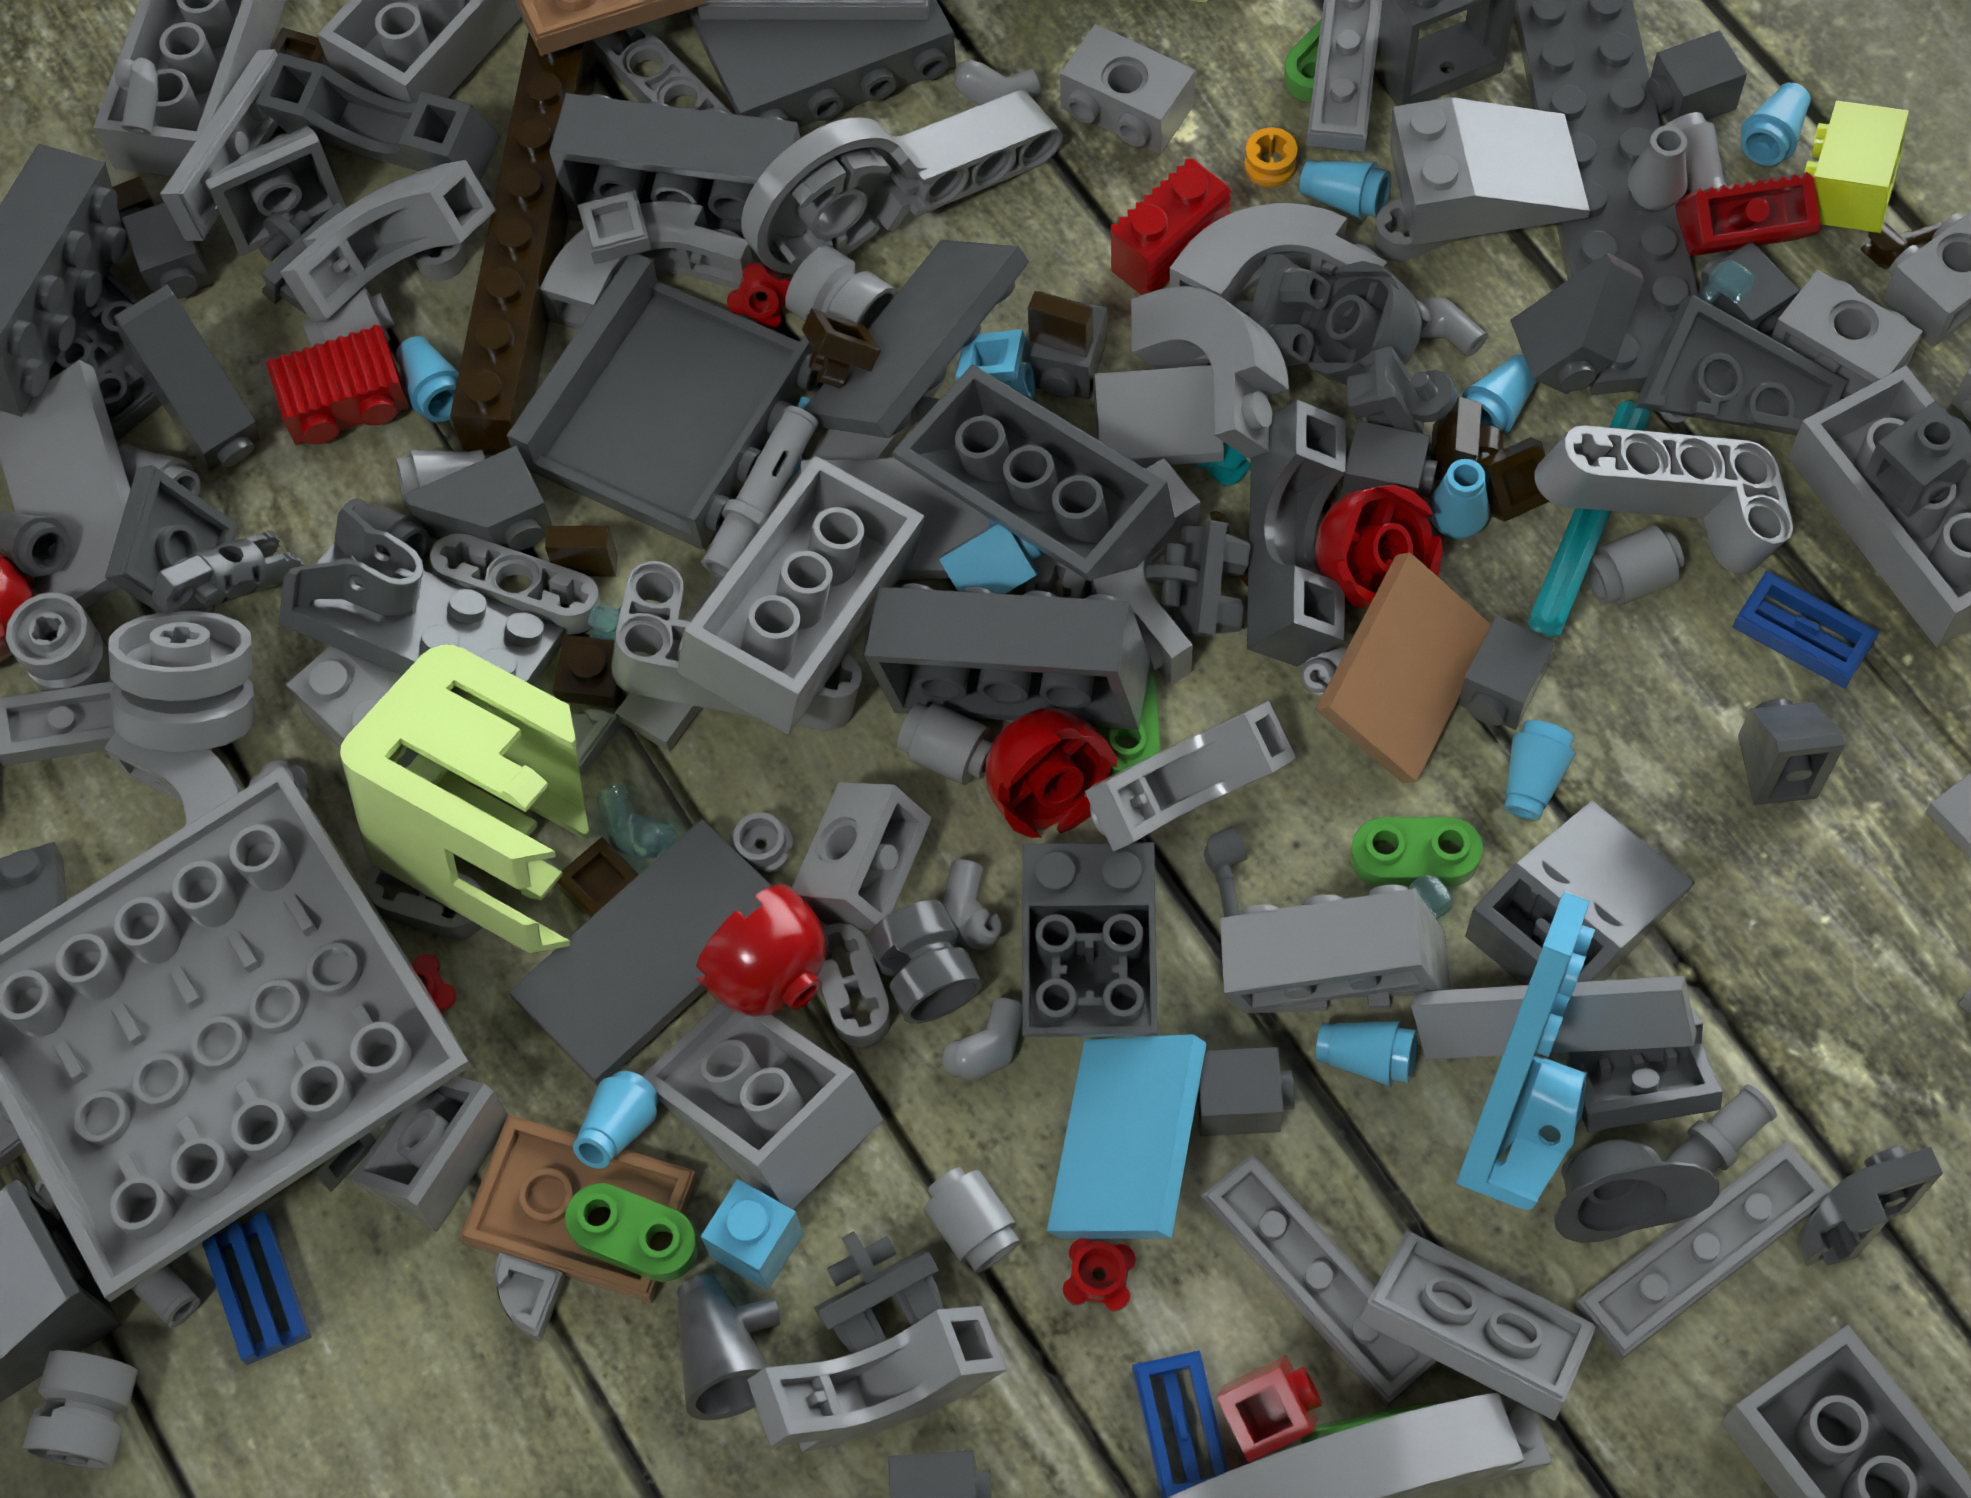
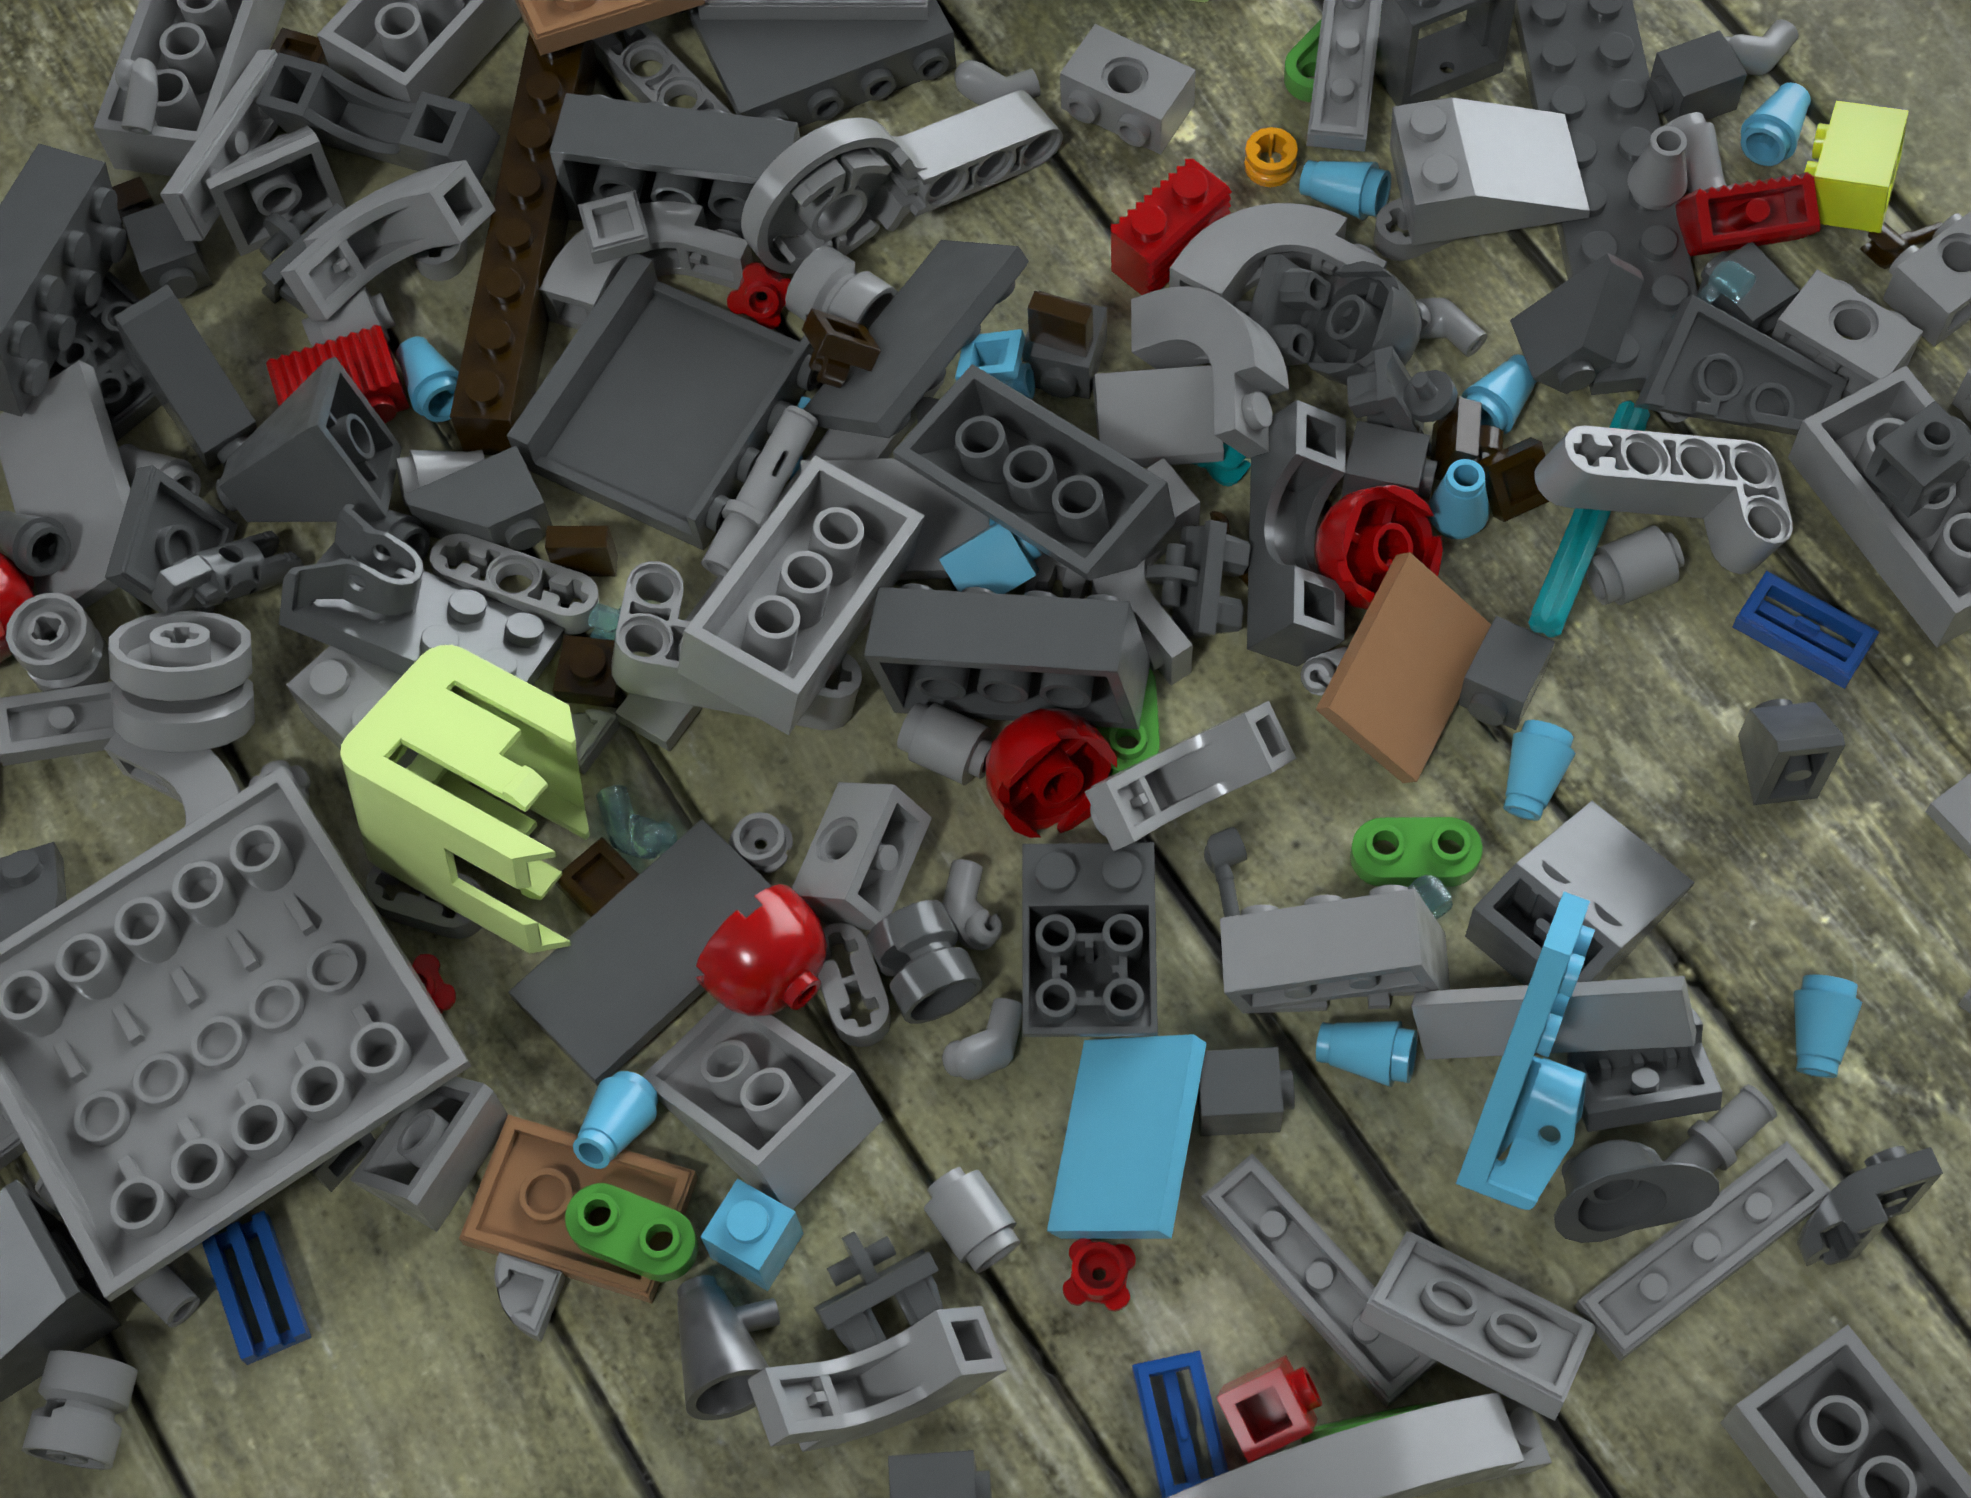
none -> dark grey slope [216,357,402,522]
none -> light grey arm [1725,19,1799,76]
none -> medium azure cone [1794,975,1862,1078]

